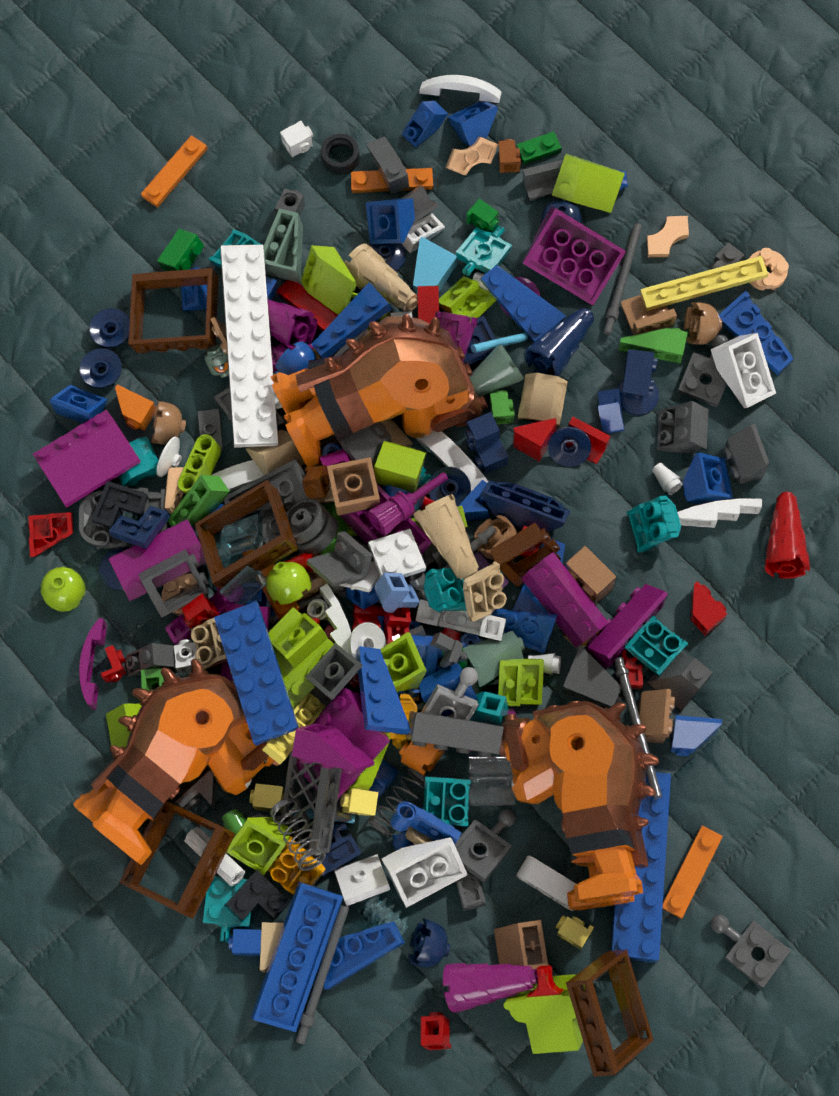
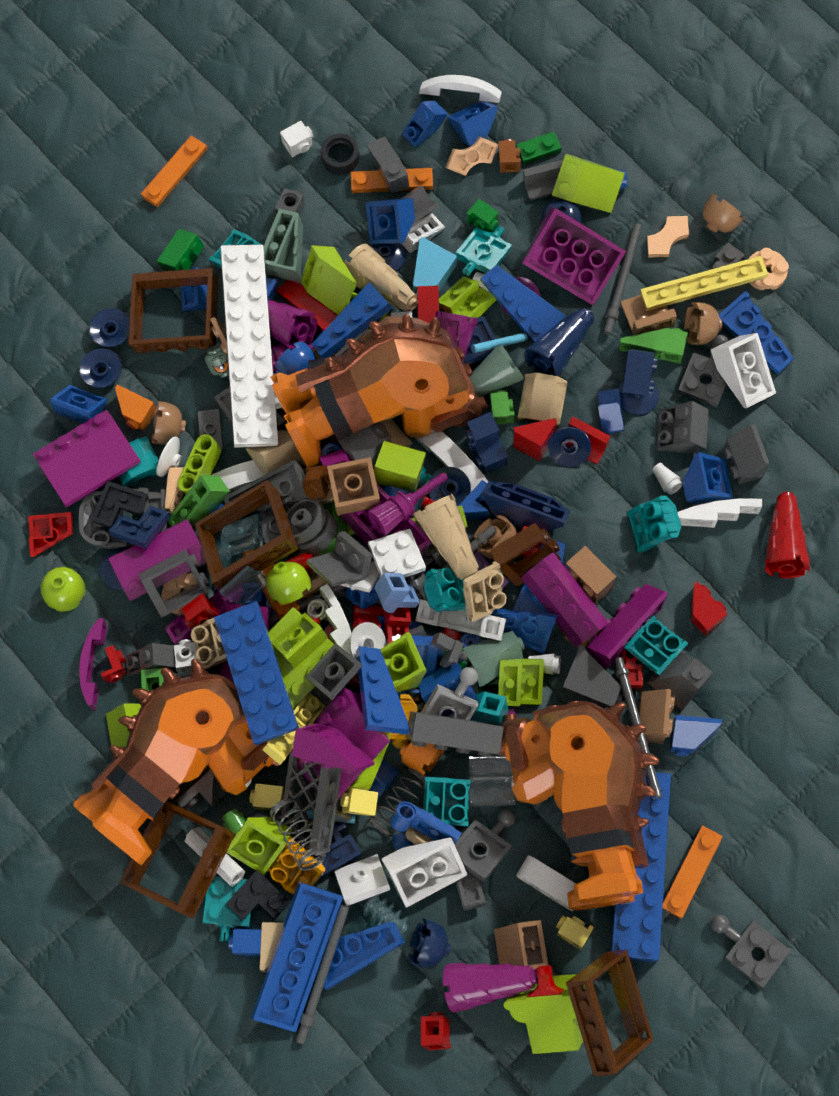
none -> medium nougat cylinder [702,194,745,233]

